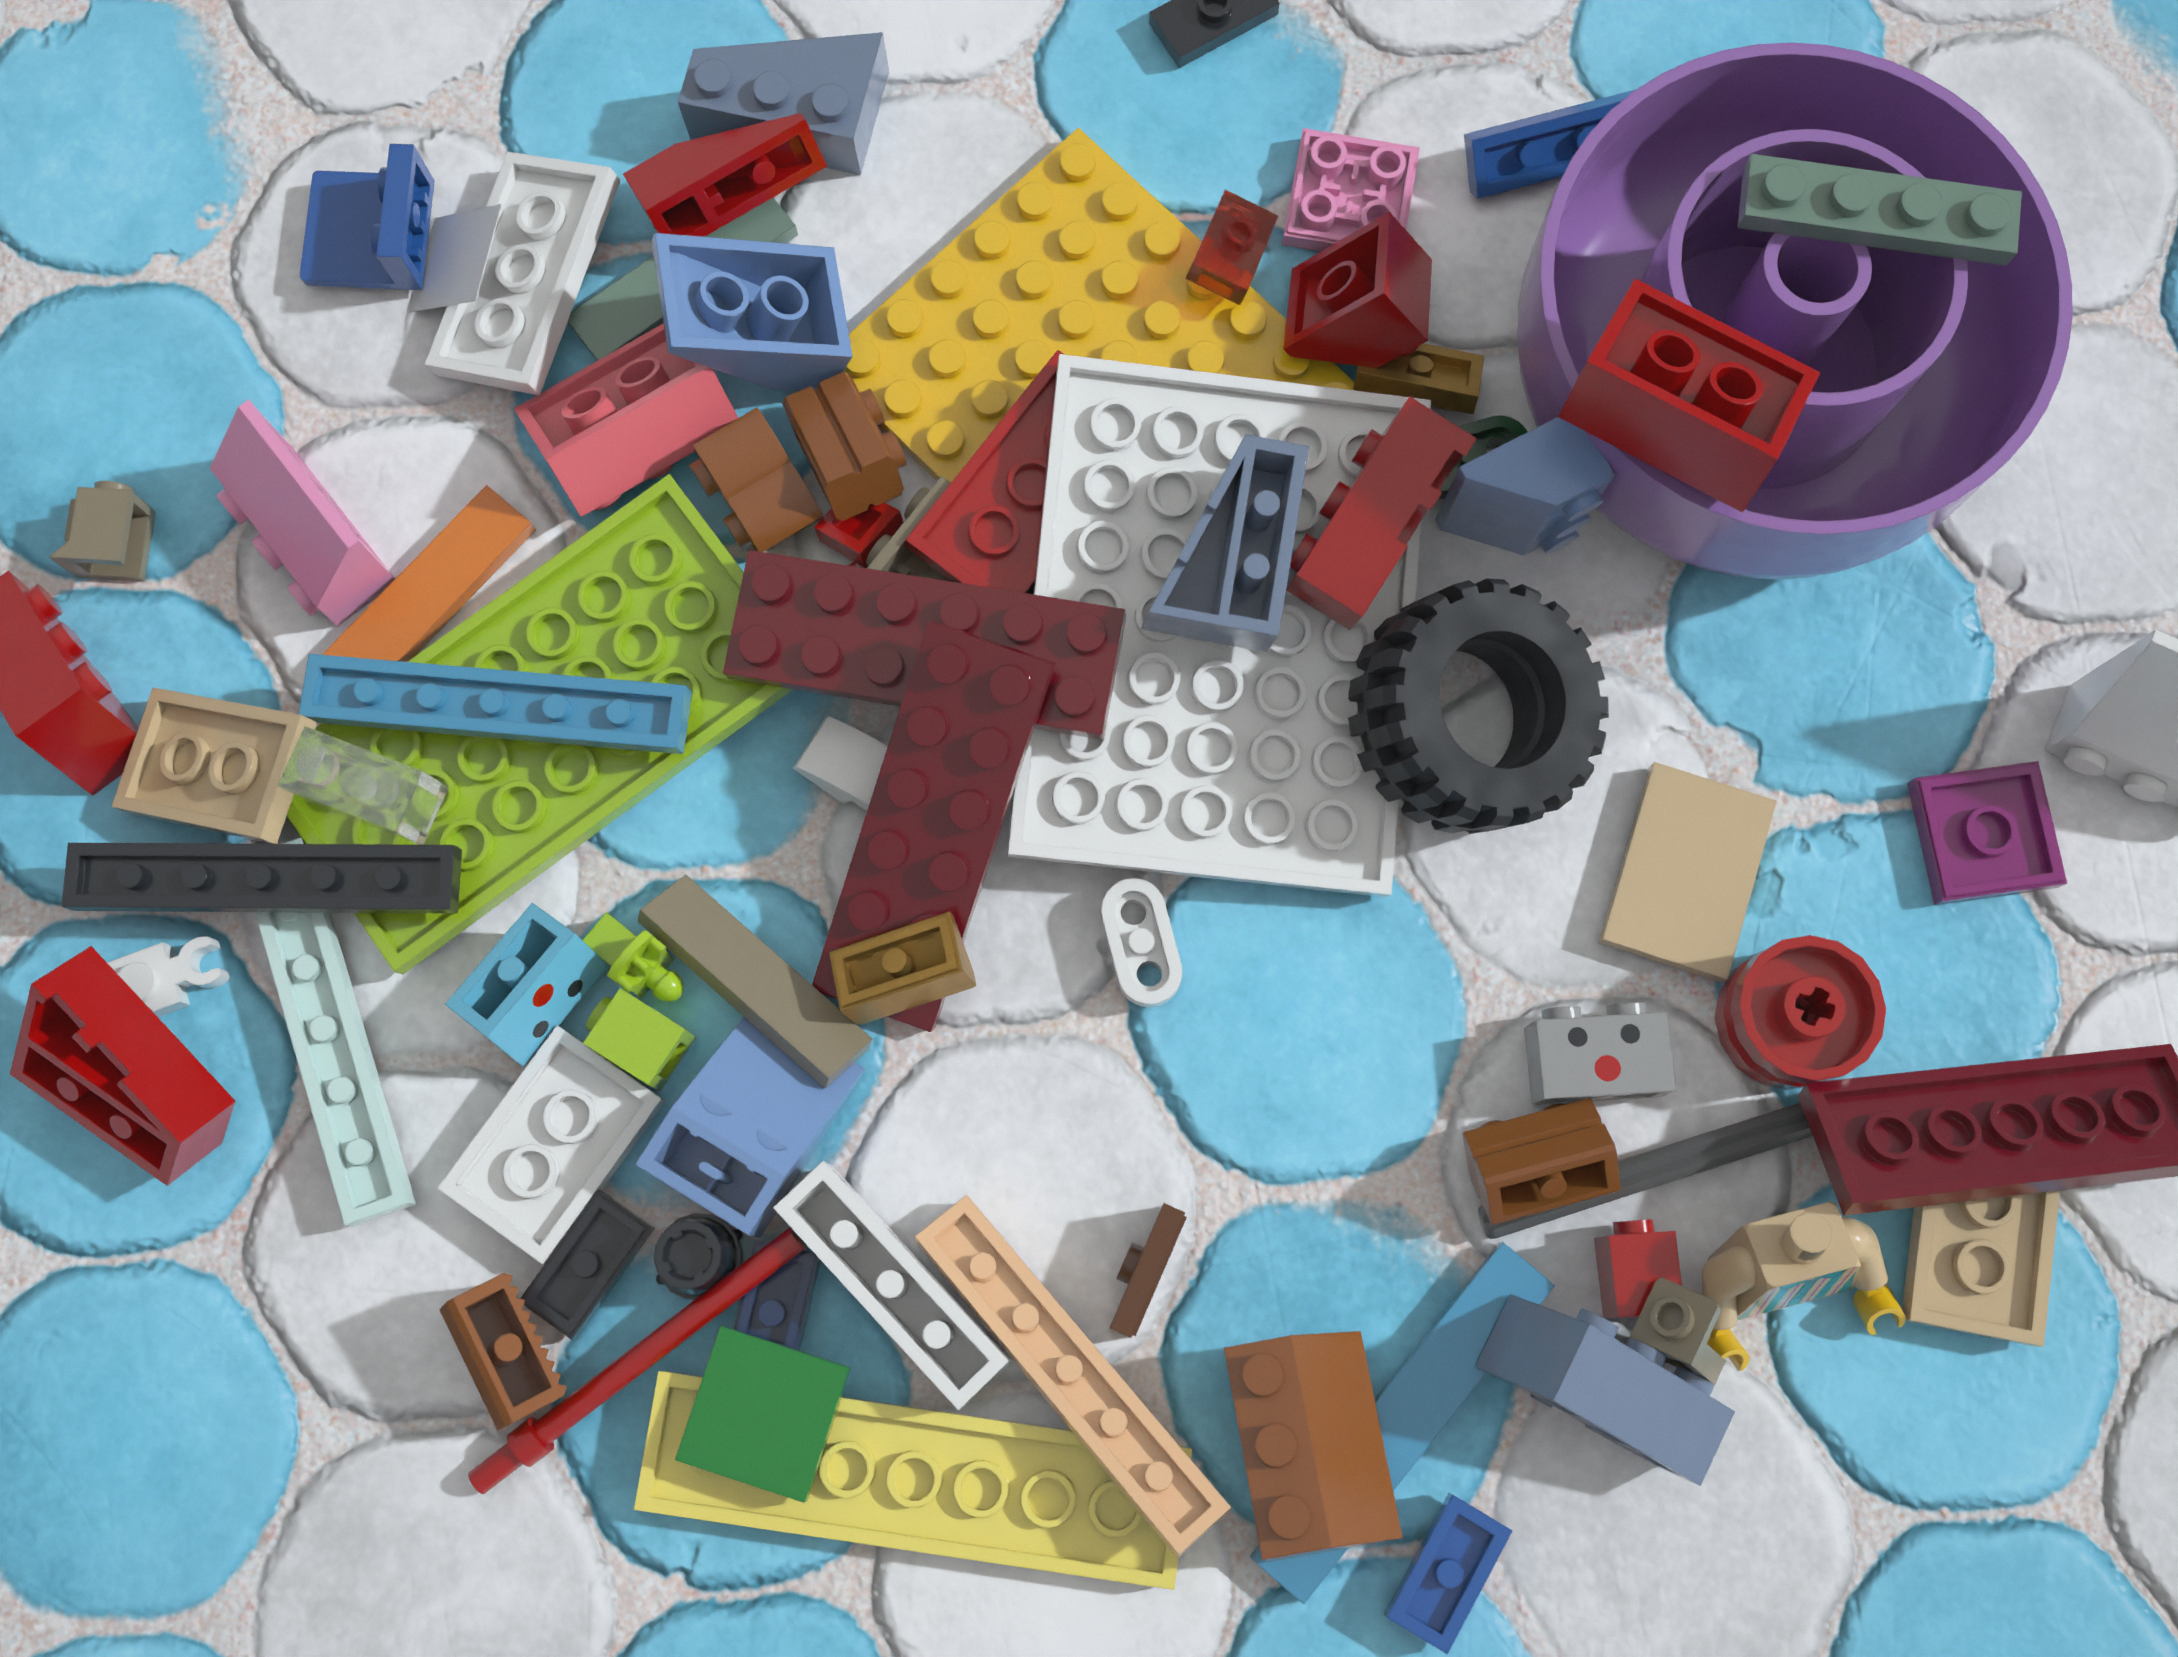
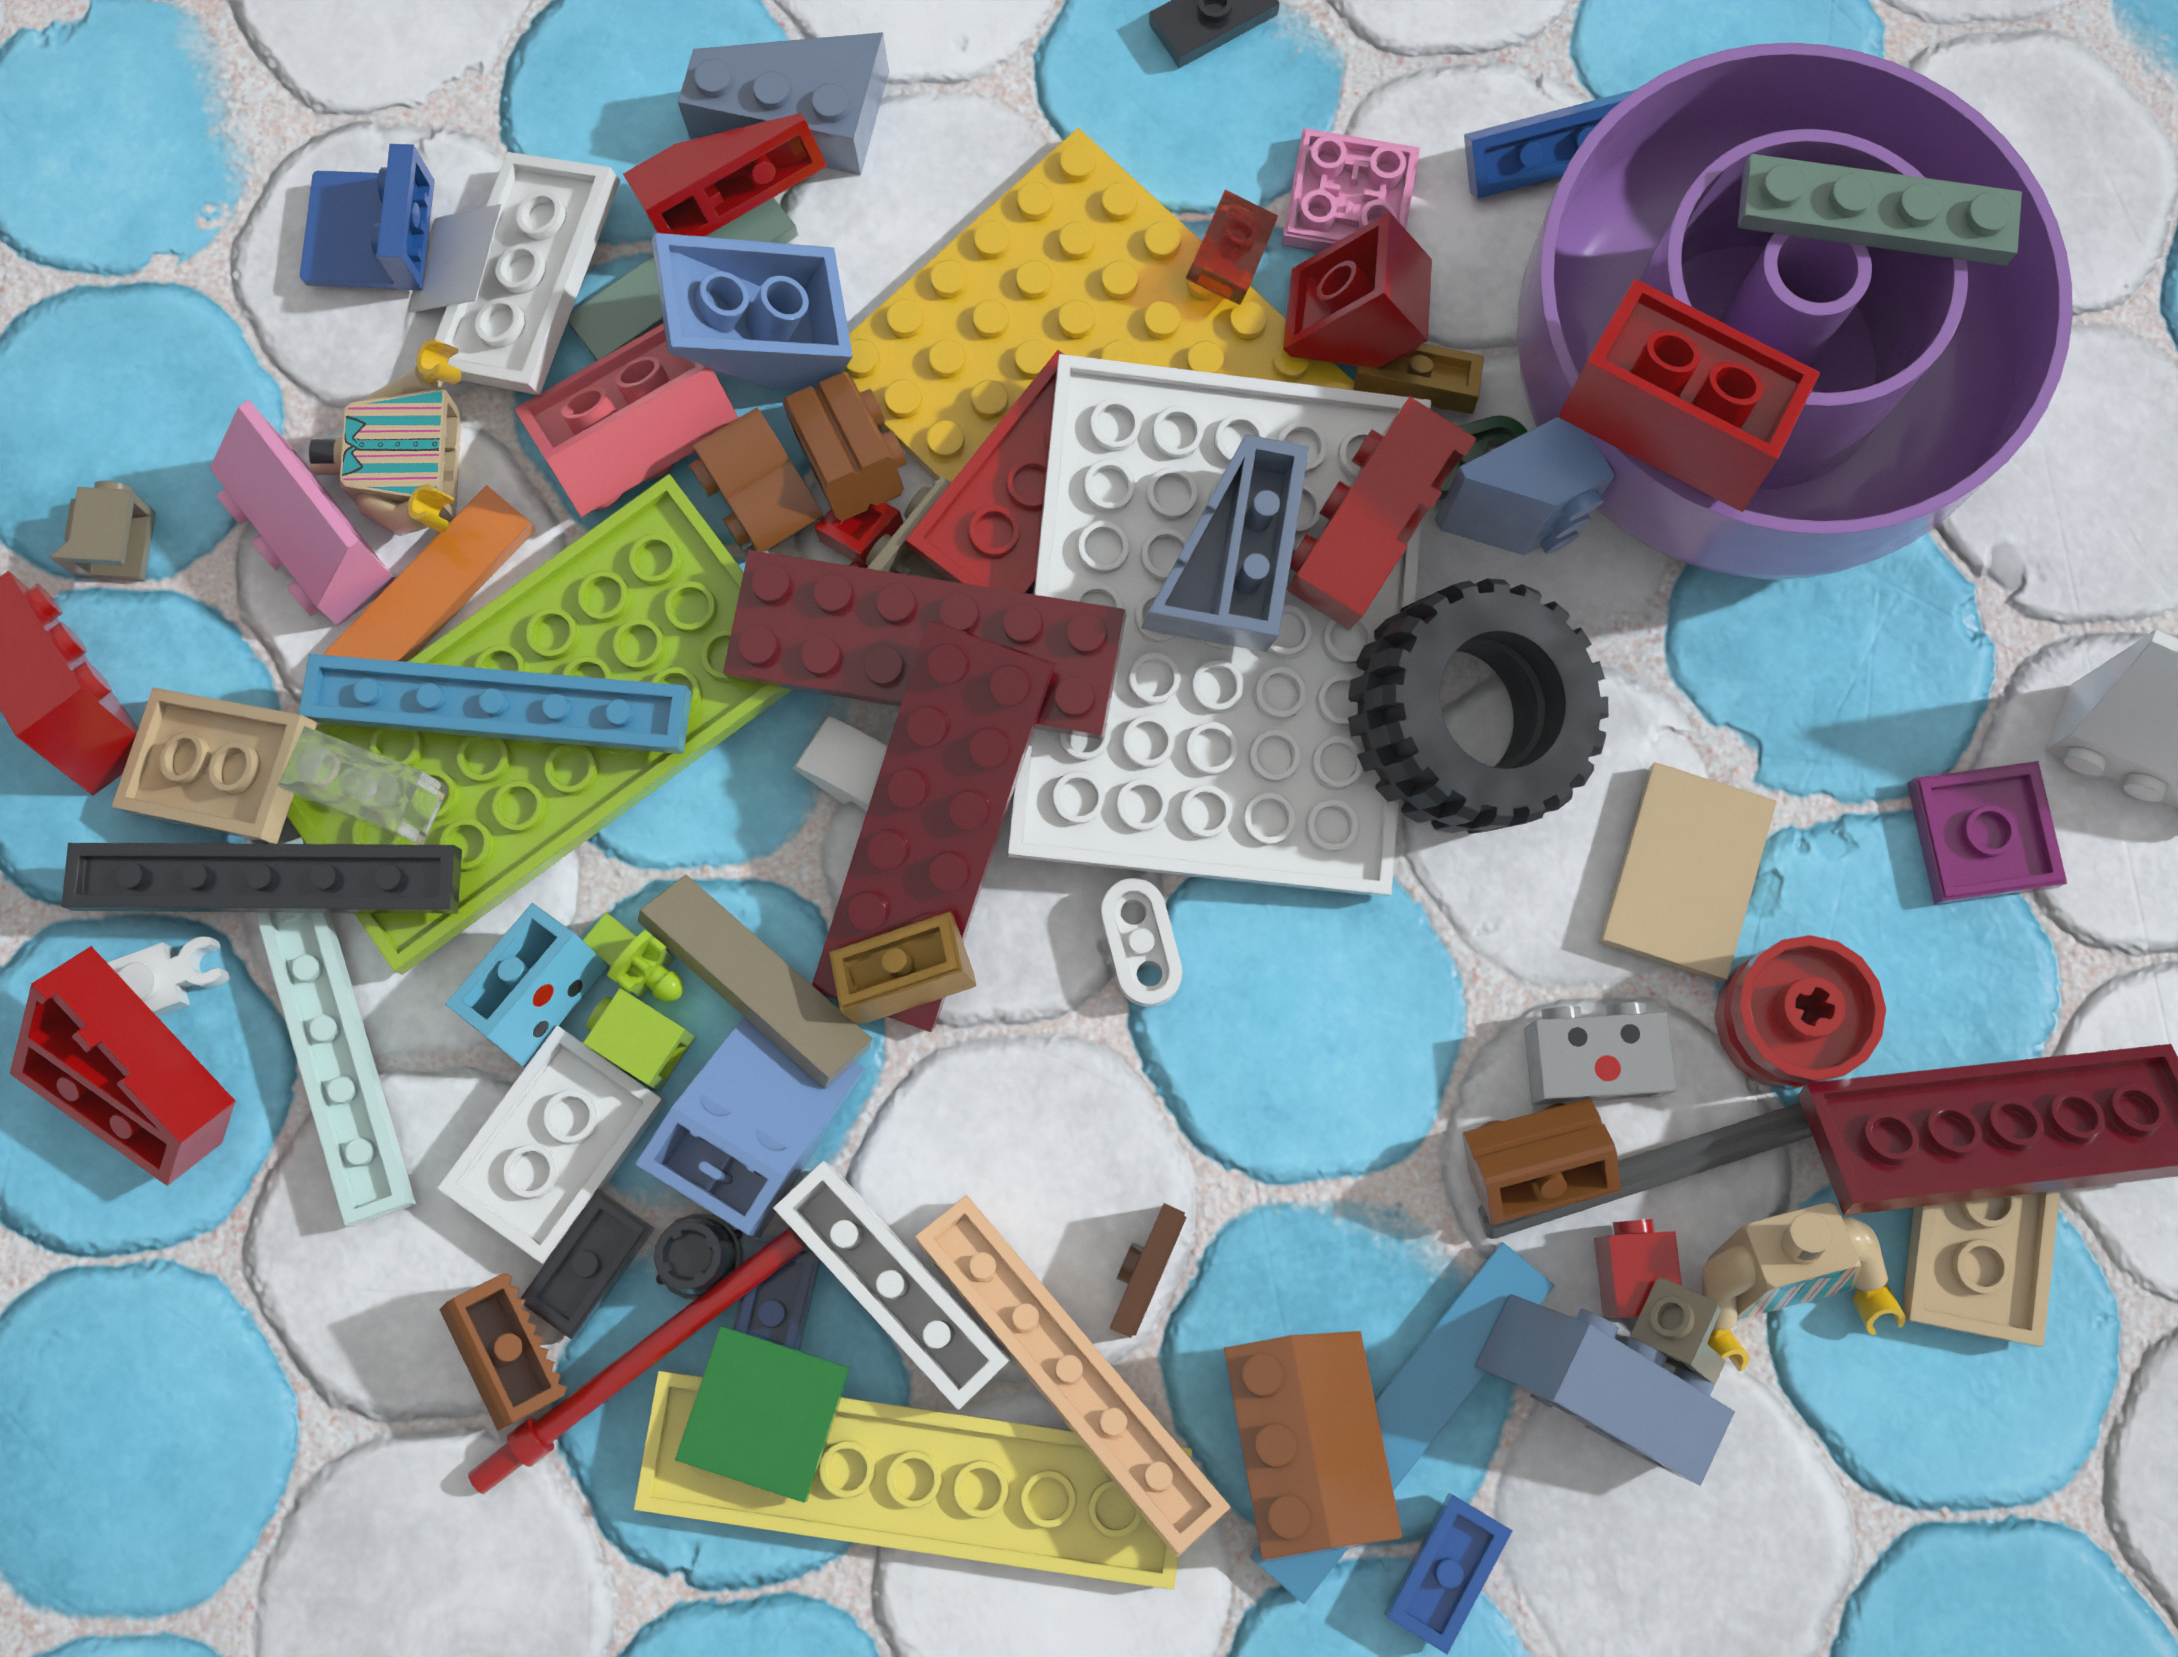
none -> torso [309,339,462,536]

